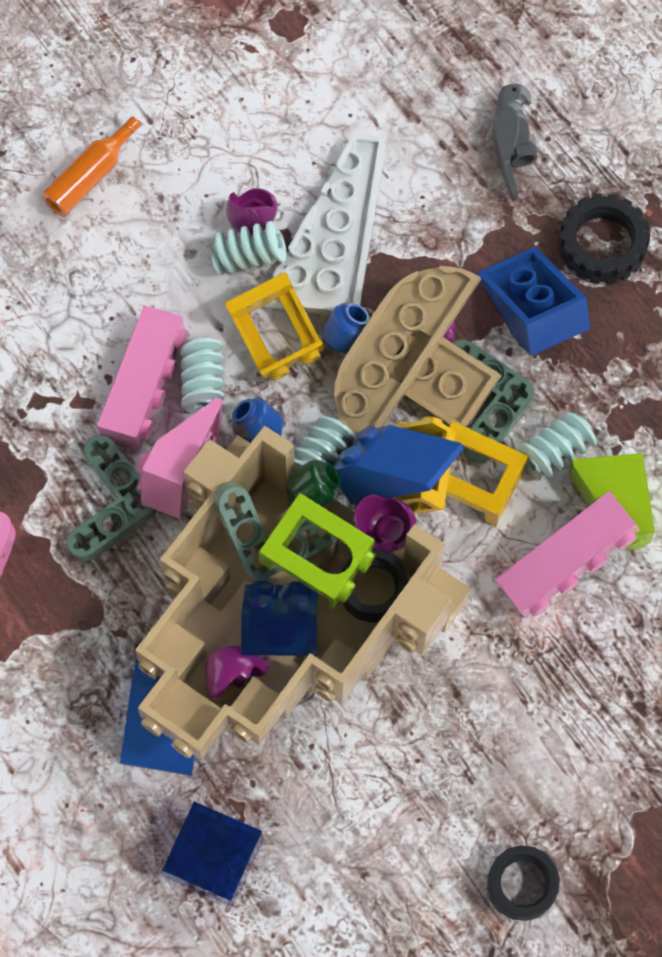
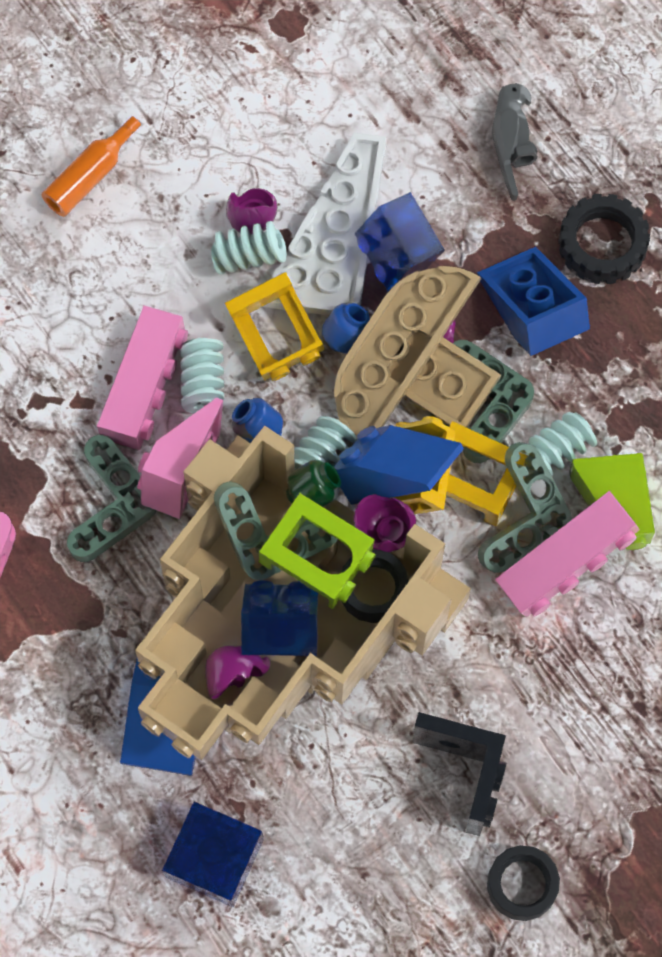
none -> clear blue brick [354,192,445,291]
none -> black bracket [413,712,507,836]
none -> sand green beam [478,442,572,573]

